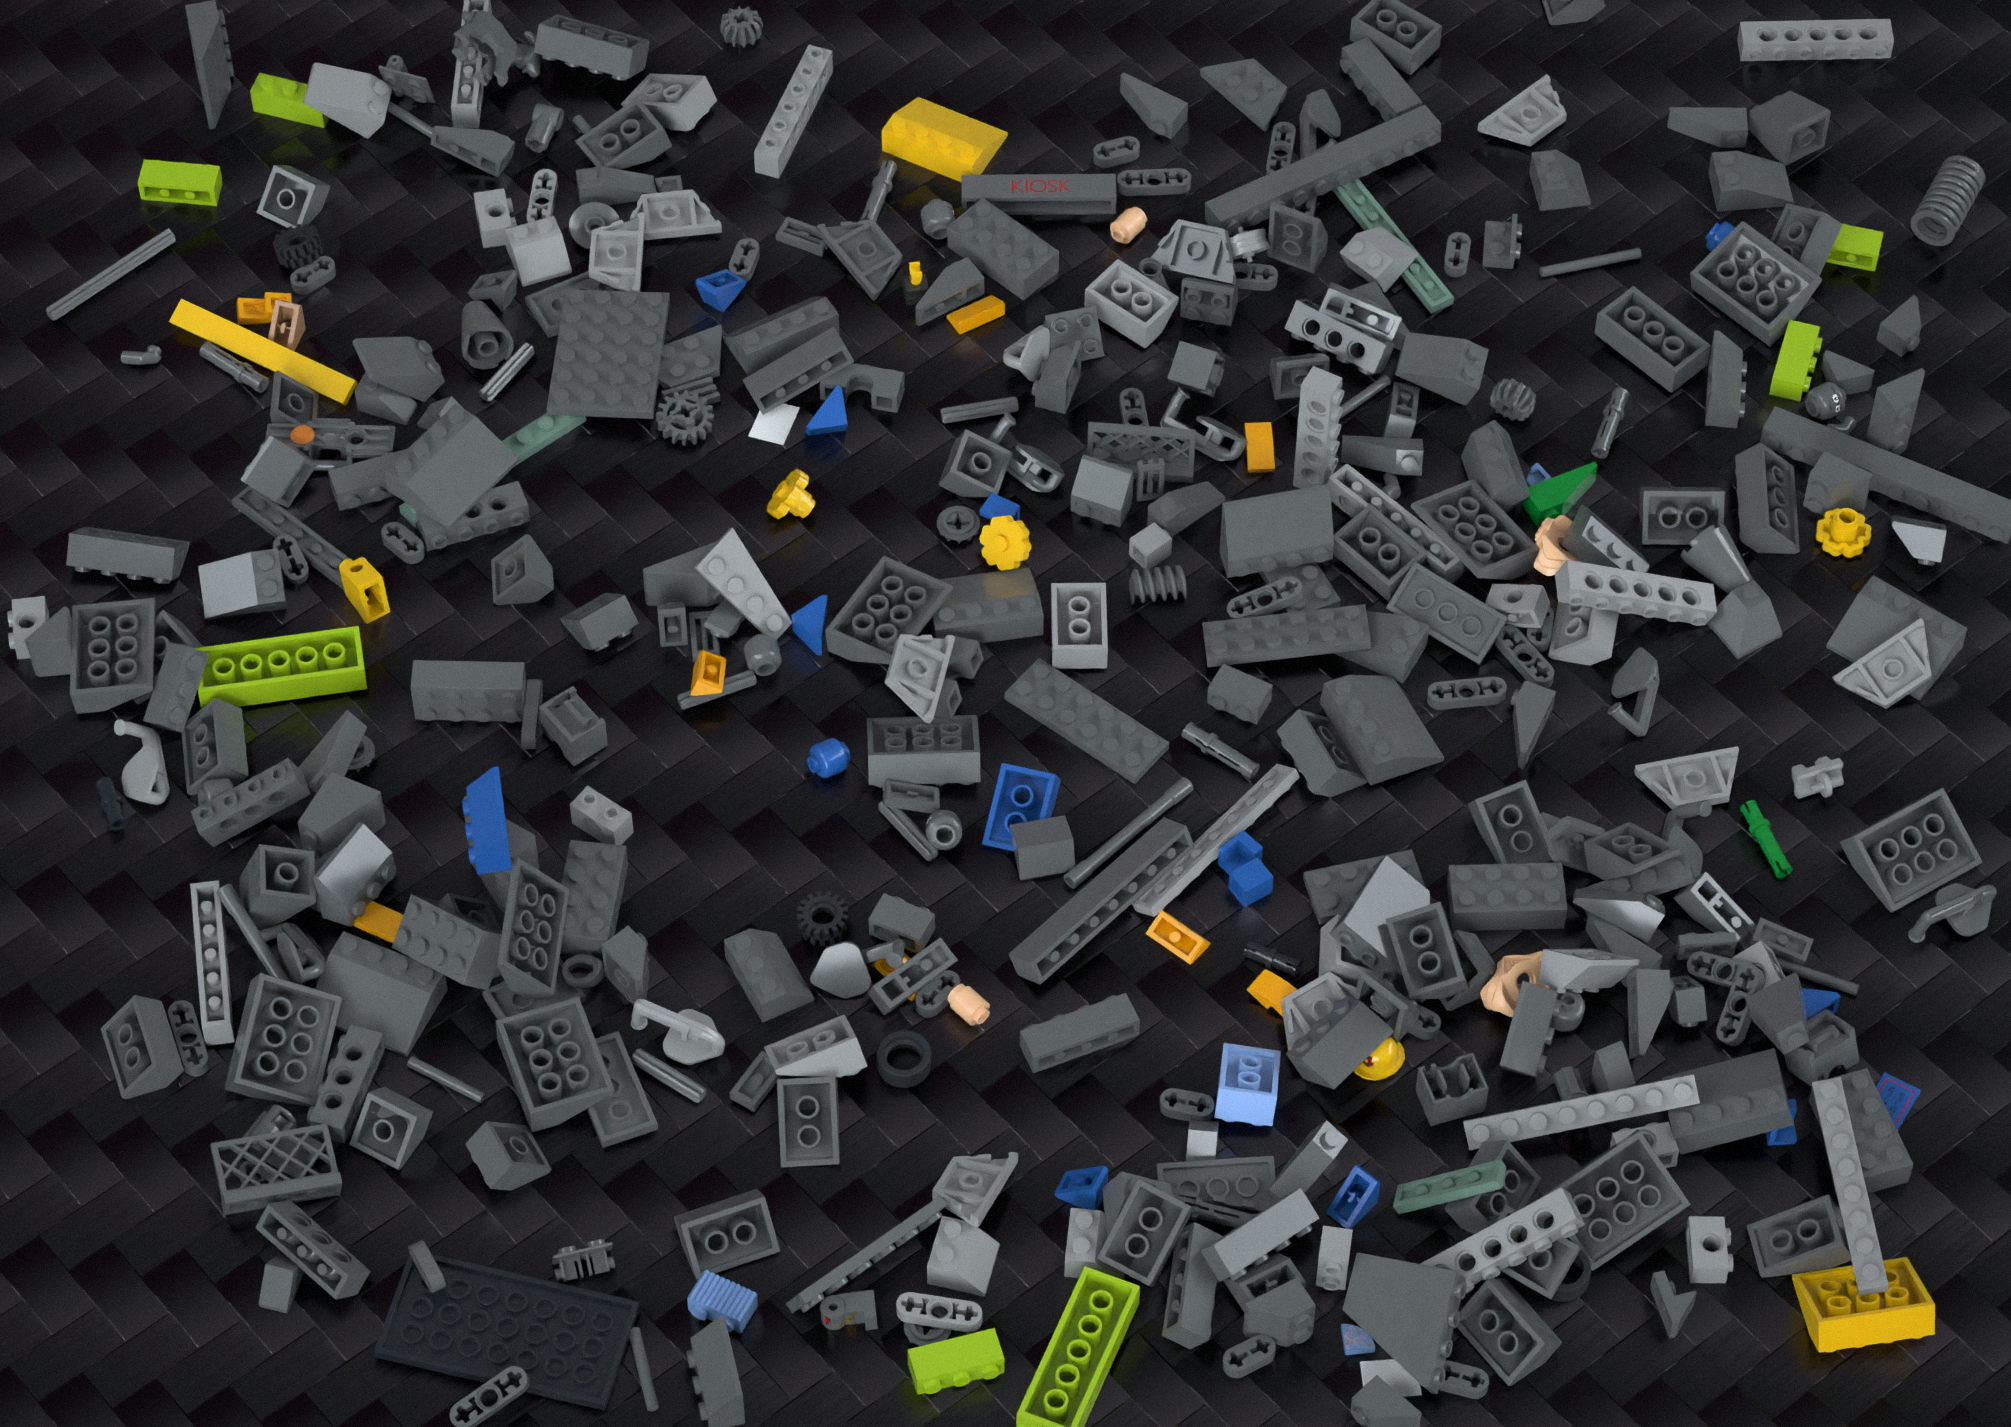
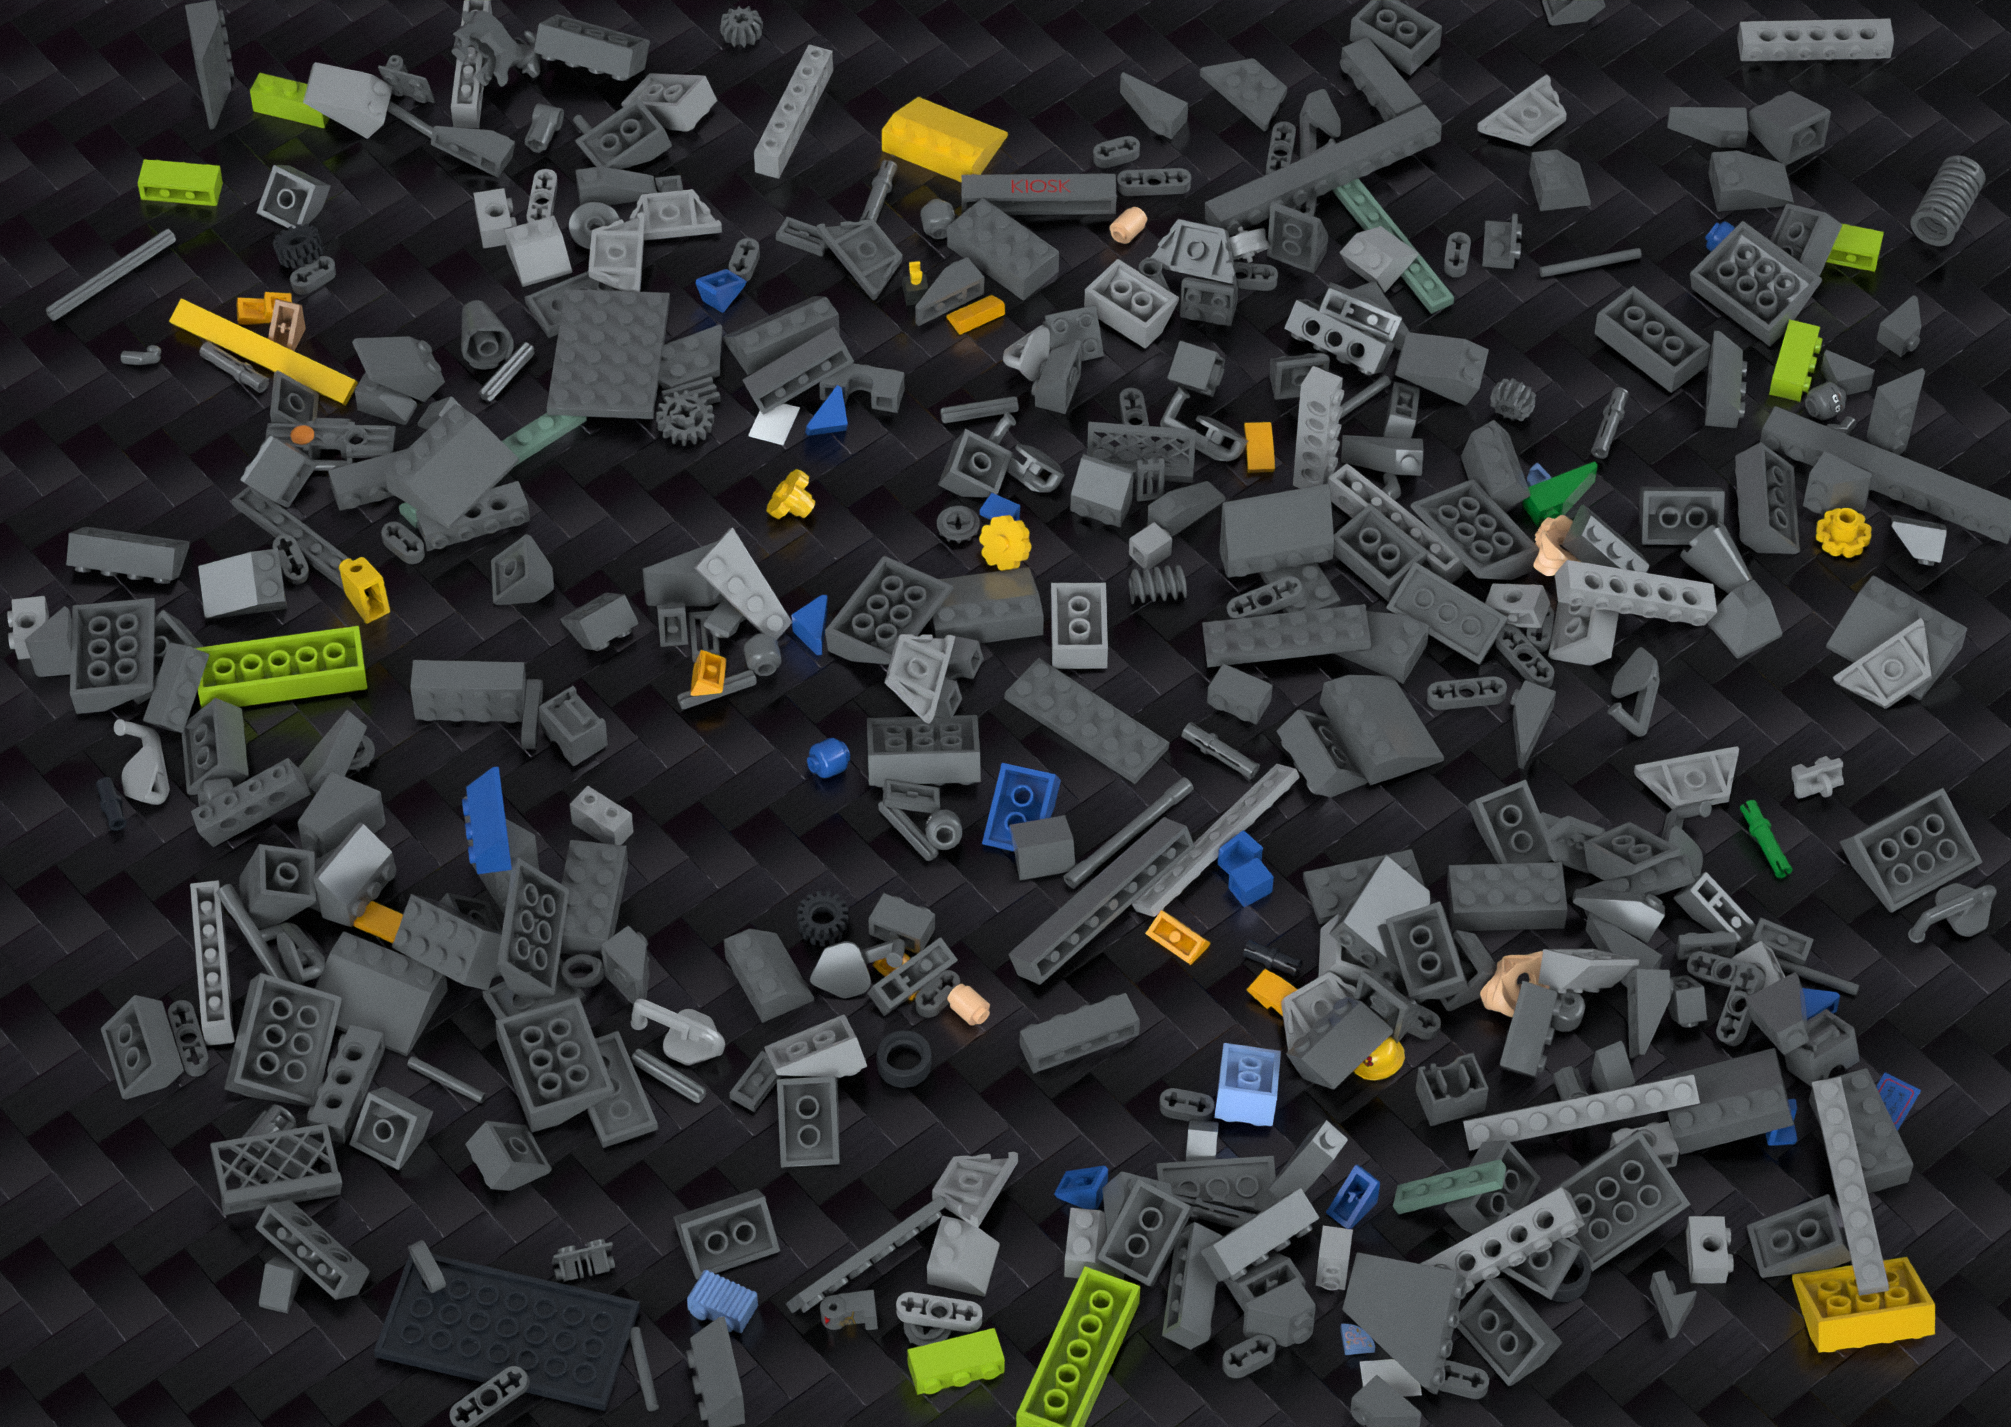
dark grey slope [468,270,517,312] -> none

